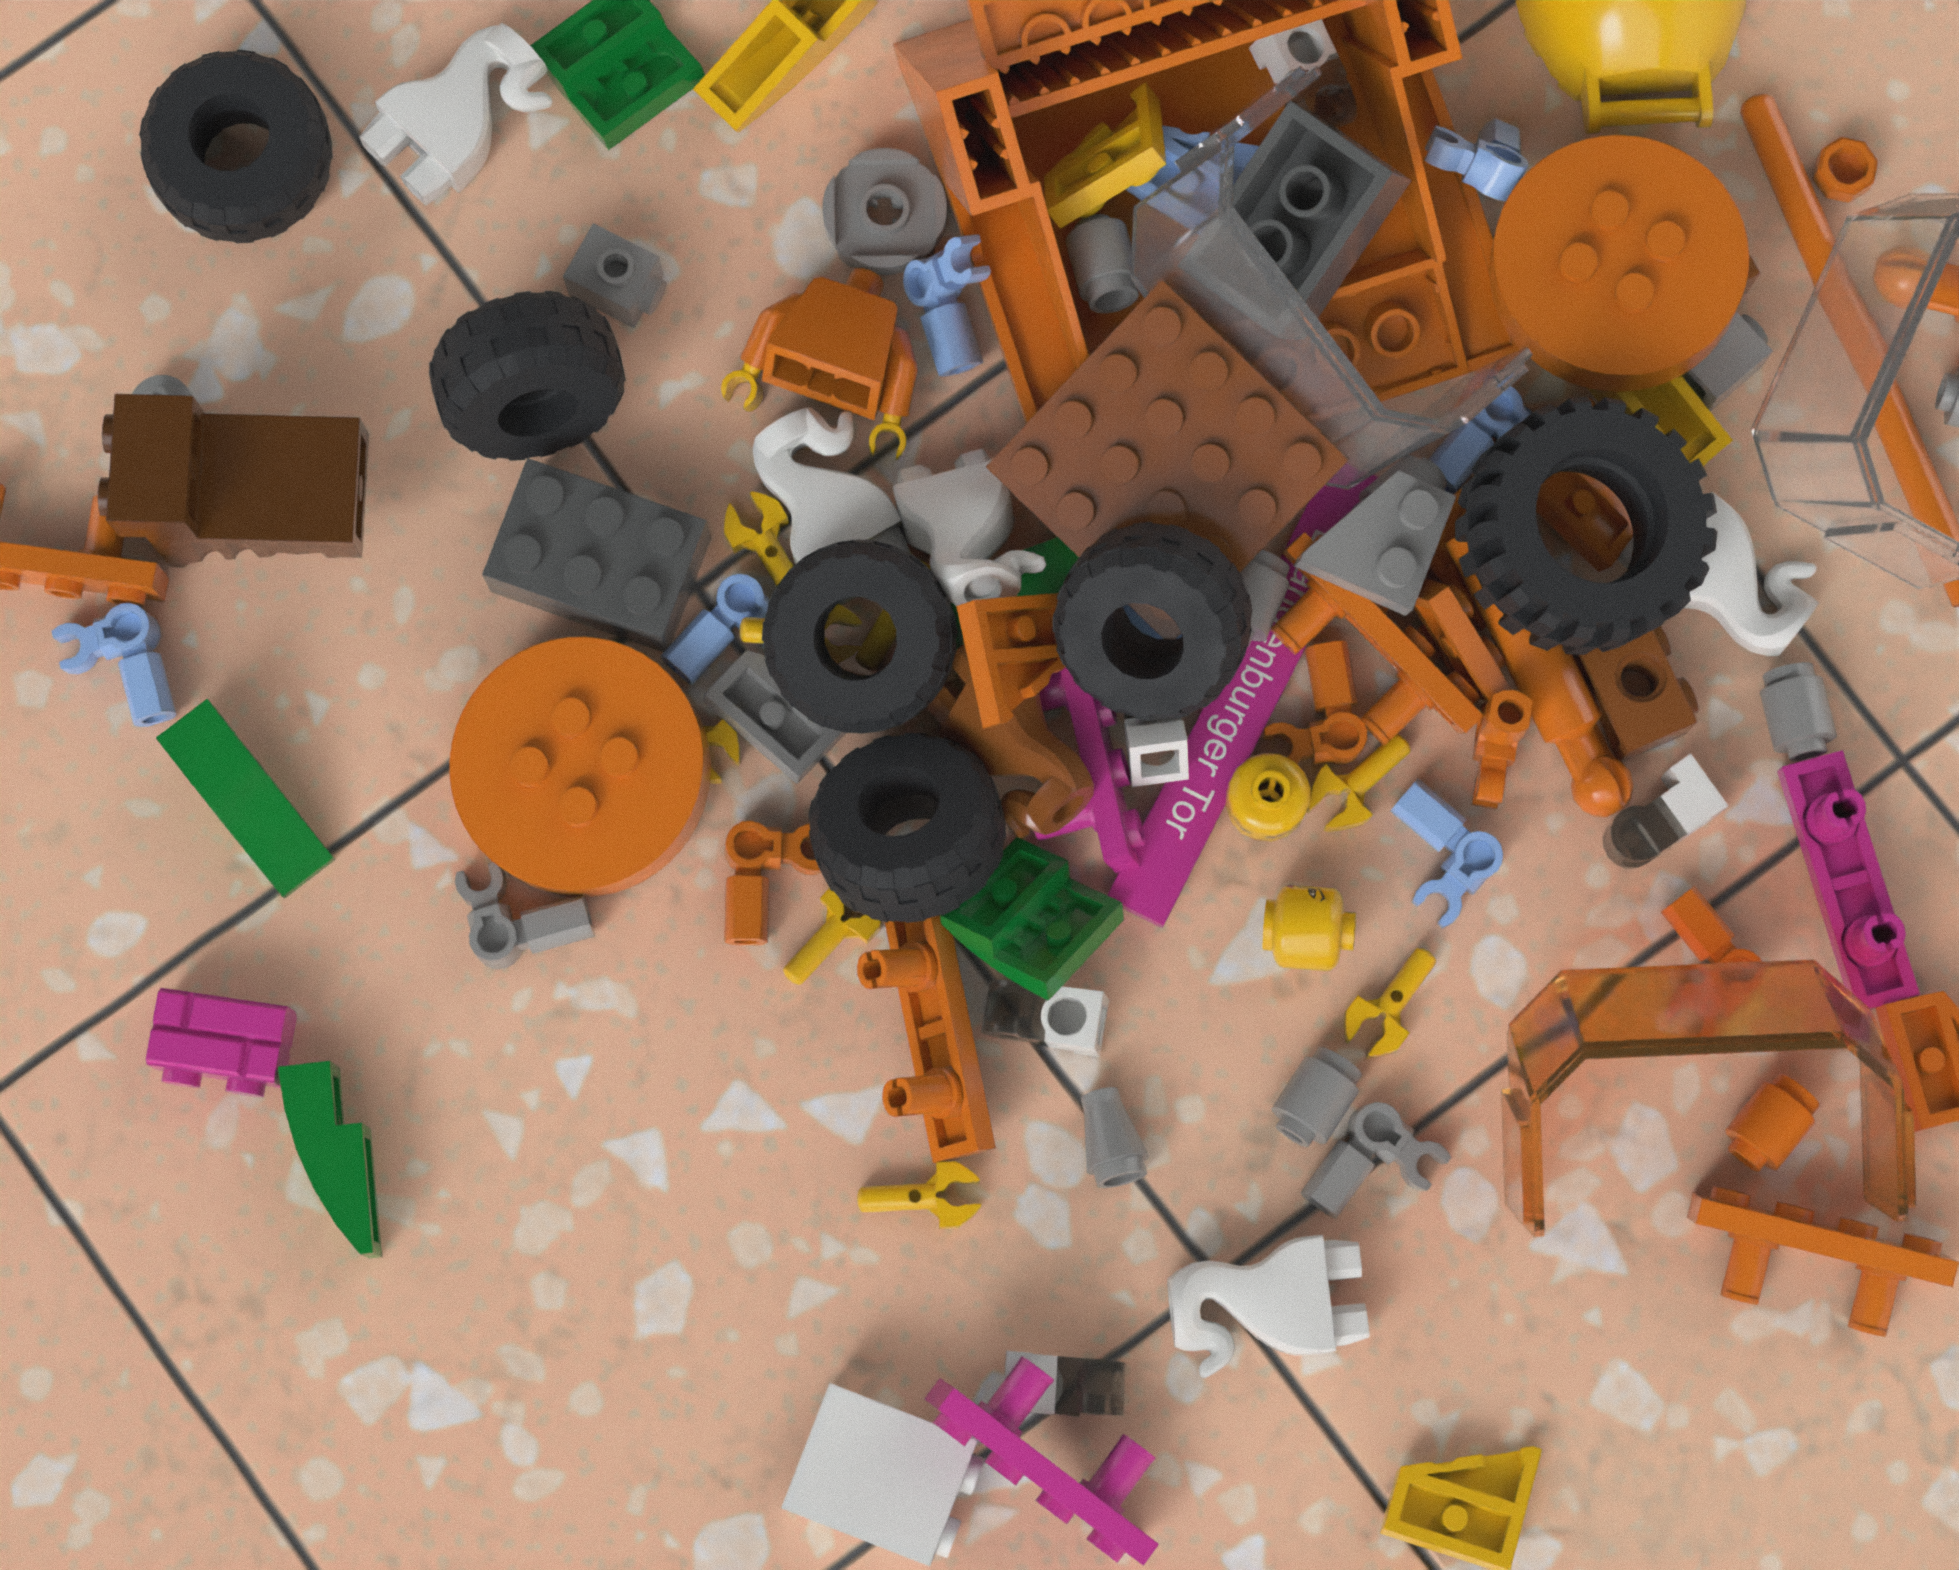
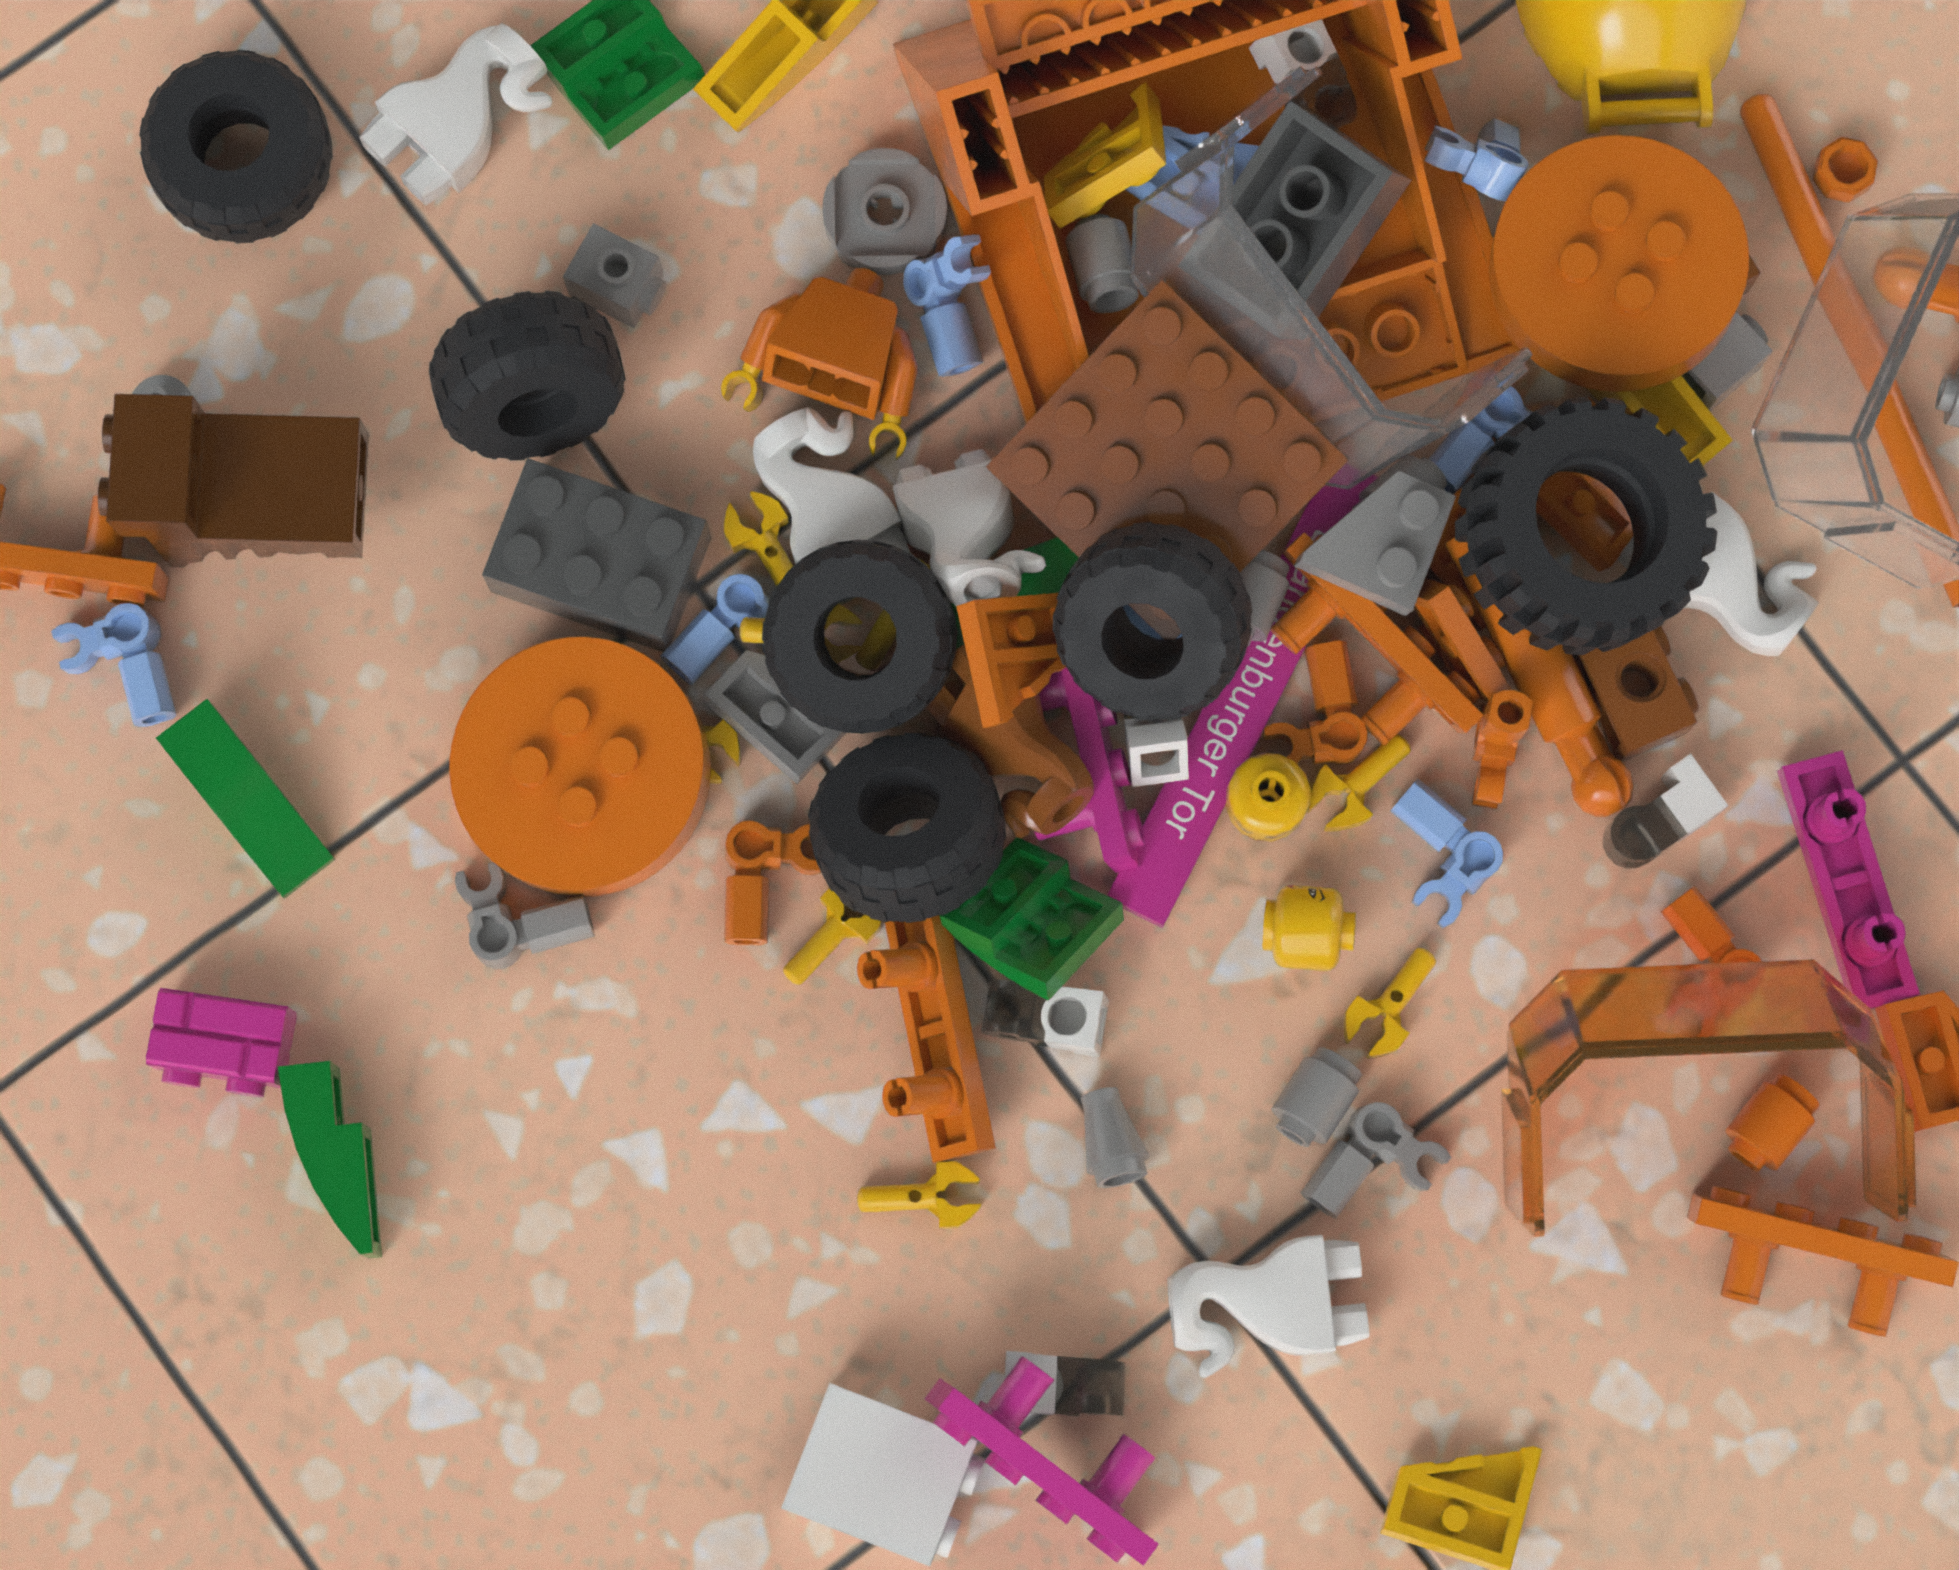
light grey brick [1760,662,1837,761] -> none

